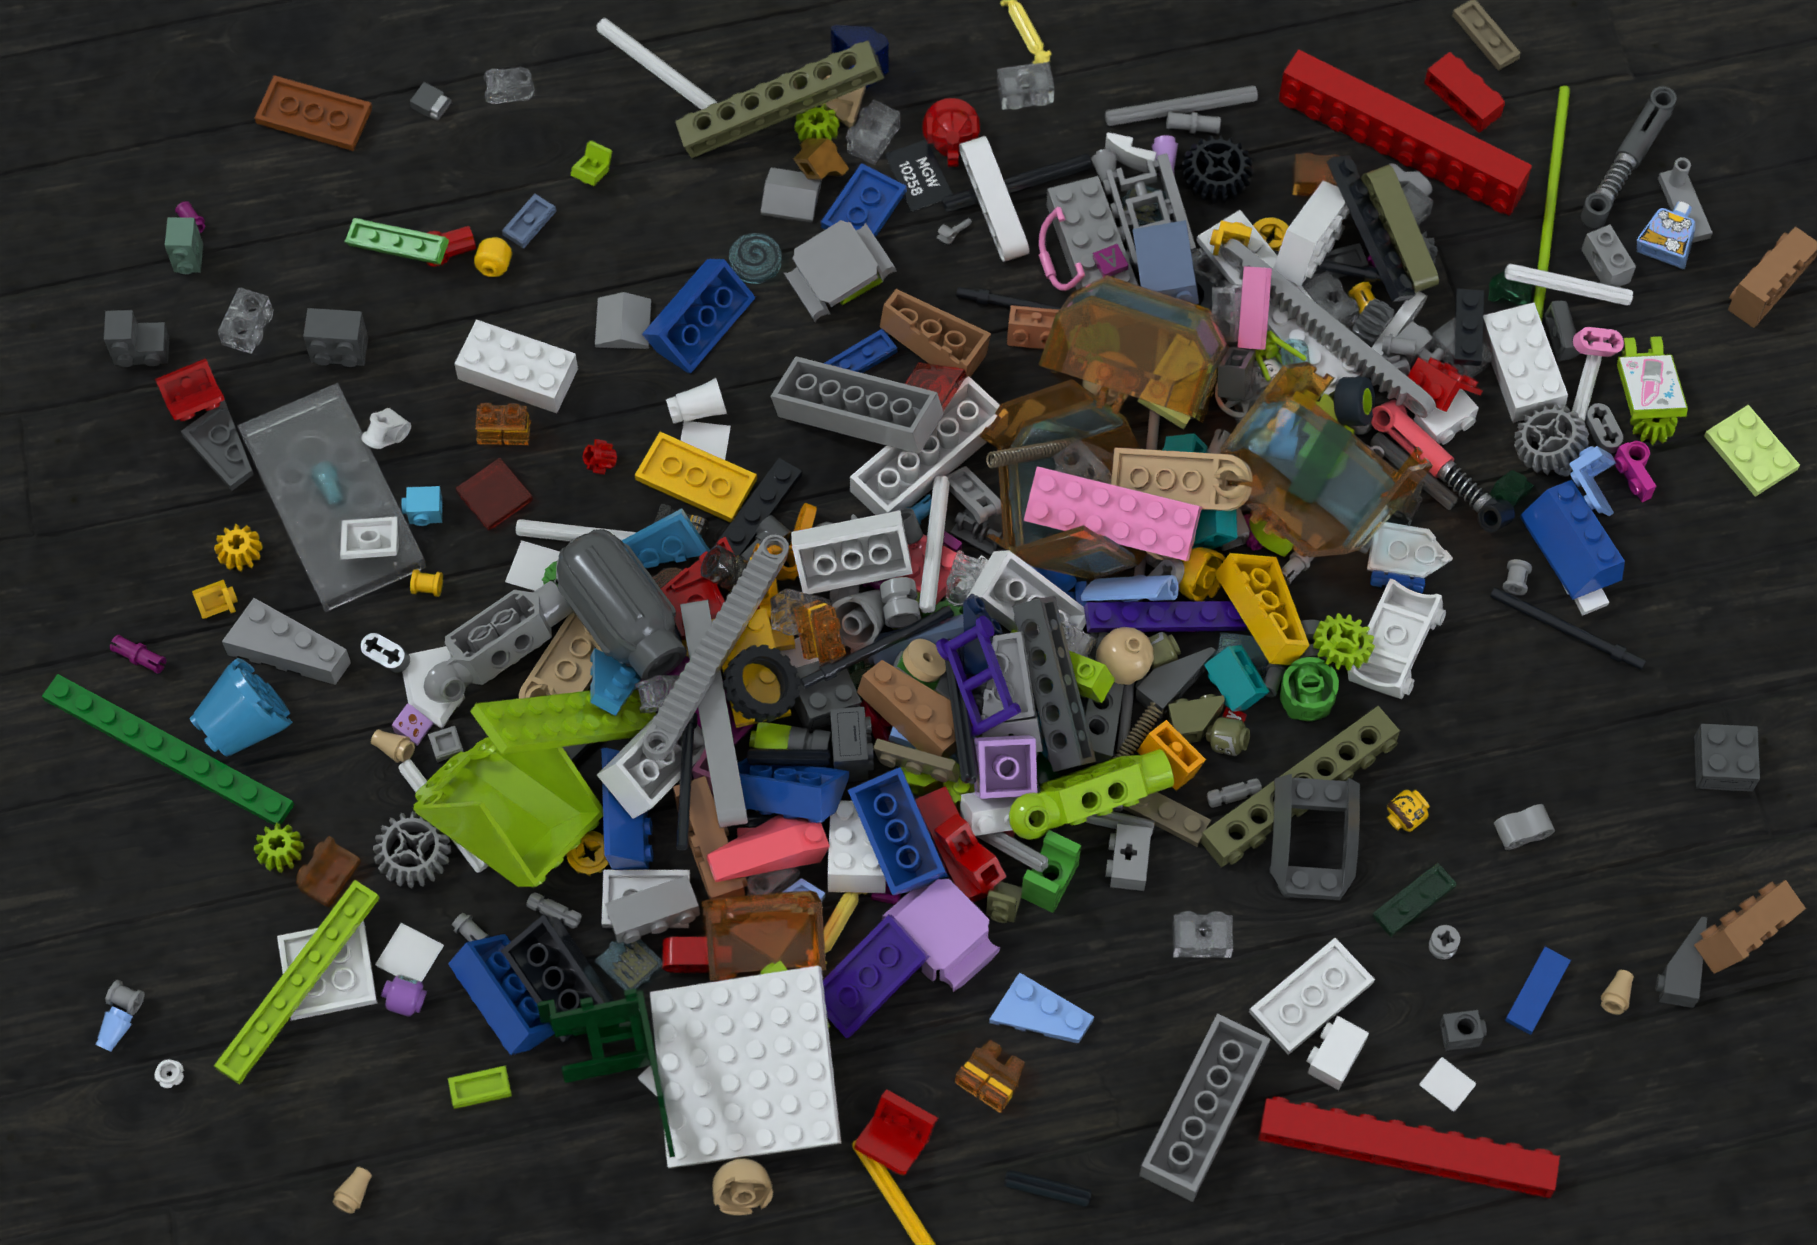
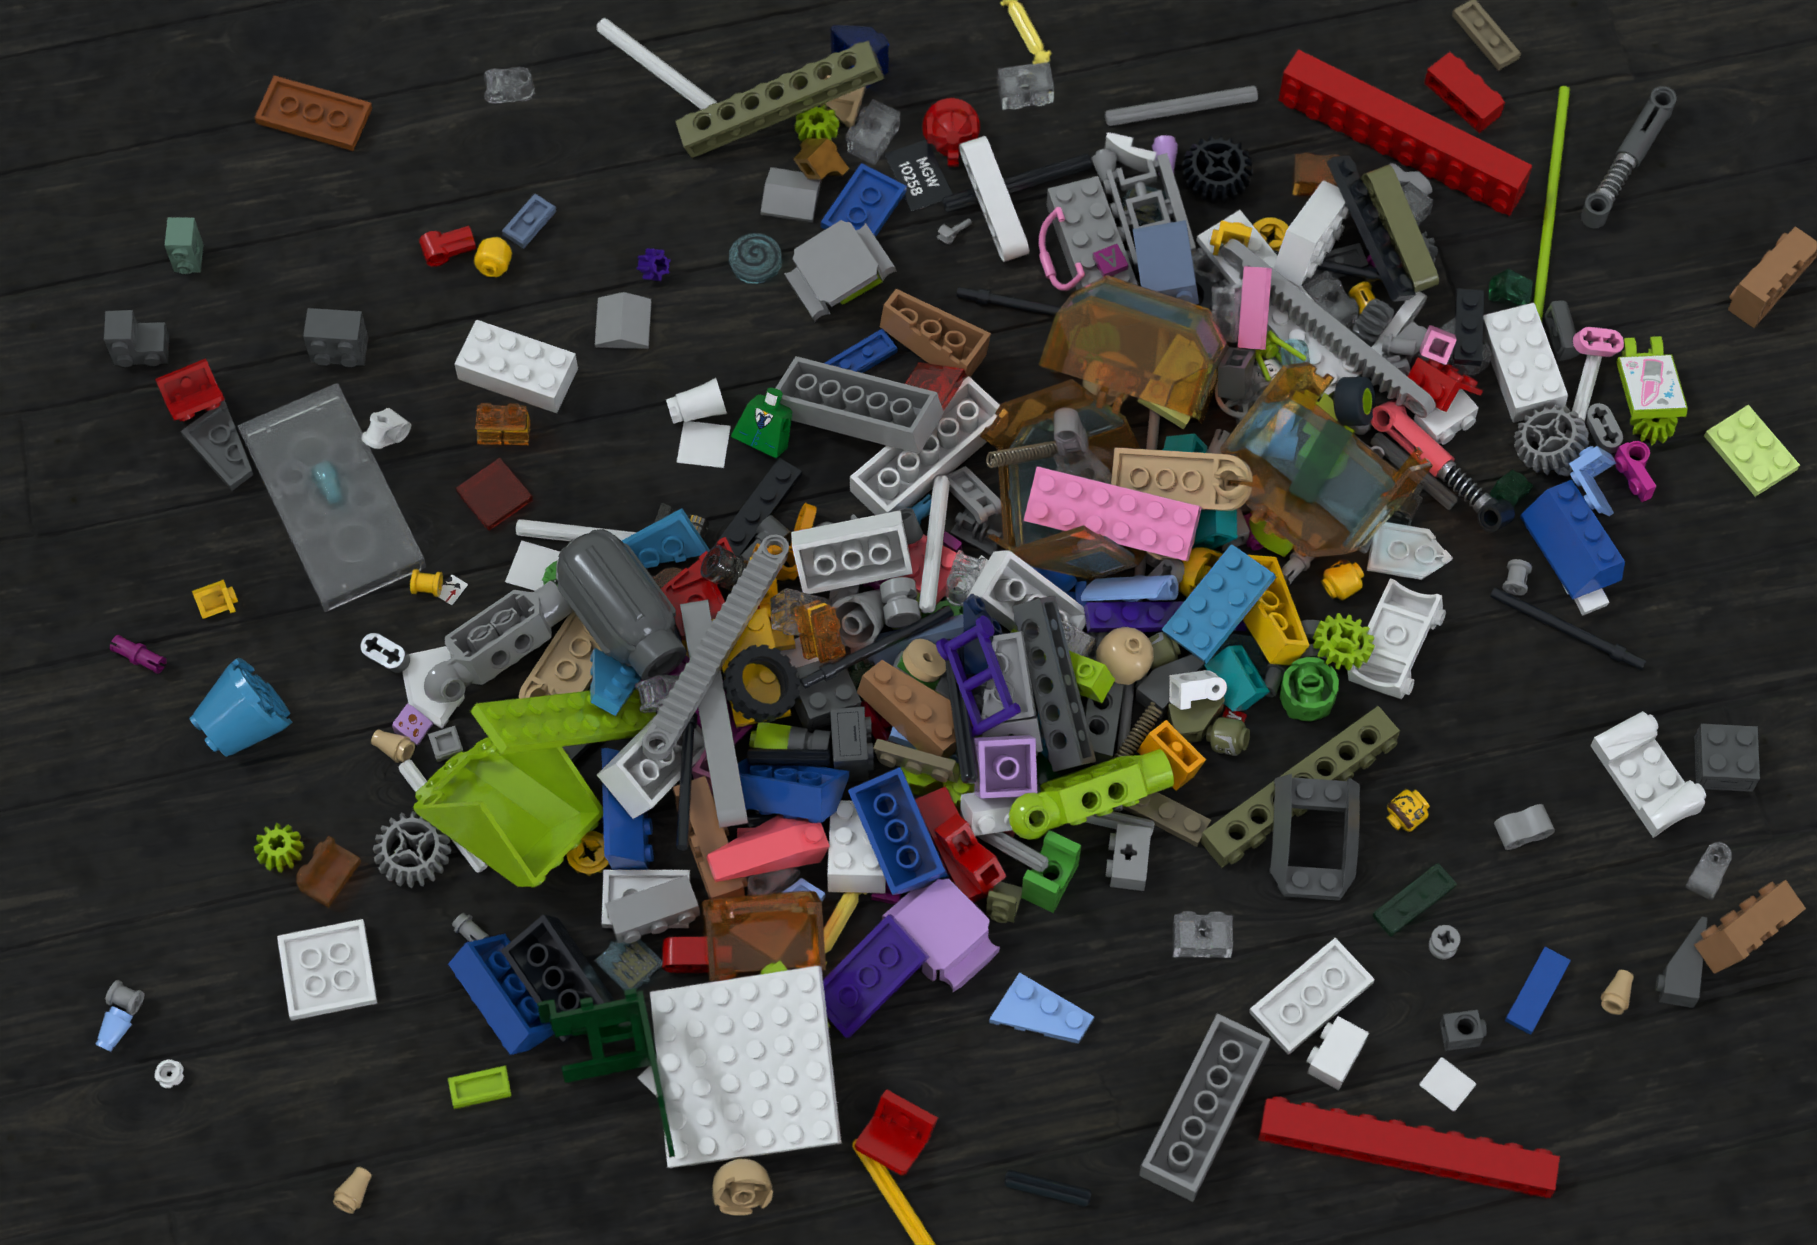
green plate [42,674,294,826] -> none
magenta pin [175,201,205,233] -> none
yellow gear [214,524,263,572] -> none
lime plate [214,880,380,1085] -> none
clear brick [218,287,273,354] -> none
light grey wedge [222,598,351,685] -> none
white slope [340,517,399,559] -> none
bright green tile [345,218,449,265] -> none
white sticker [375,923,444,982] -> none
medium lavender head [381,974,427,1017] -> none
medium azure brick [402,486,443,526] -> none
dark grey piece [410,82,451,121] -> none
light grey axle [527,893,582,928] -> none
lime bracket [571,141,612,186] -> none
red gear [583,439,617,475] -> none
yellow plate [635,432,757,522] -> none
blue slope [642,259,756,373] -> none
clear orange hips [955,1040,1025,1113] -> none
nougat bracket [1007,305,1064,350] -> none
light grey pin [1166,112,1221,134] -> none
light grey axle [1207,778,1262,807] -> none
blue axle [1370,570,1425,594] -> none
white axle [1505,264,1633,305] -> none
light grey brick [1582,225,1636,287] -> none
torso [1637,202,1695,269] -> none
light grey piece [1658,158,1712,243] -> none
none -> white sticker [439,575,468,605]
none -> dark purple gear [637,248,671,281]
none -> green torso [731,388,792,458]
none -> light grey piece [1054,408,1088,456]
none -> dark azure plate [1162,544,1276,664]
none -> white leg [1169,670,1227,710]
none -> yellow head [1321,559,1364,600]
none -> bright pink brick [1419,325,1457,365]
none -> white piece [1591,712,1706,838]
none -> clear piece [1685,842,1732,901]

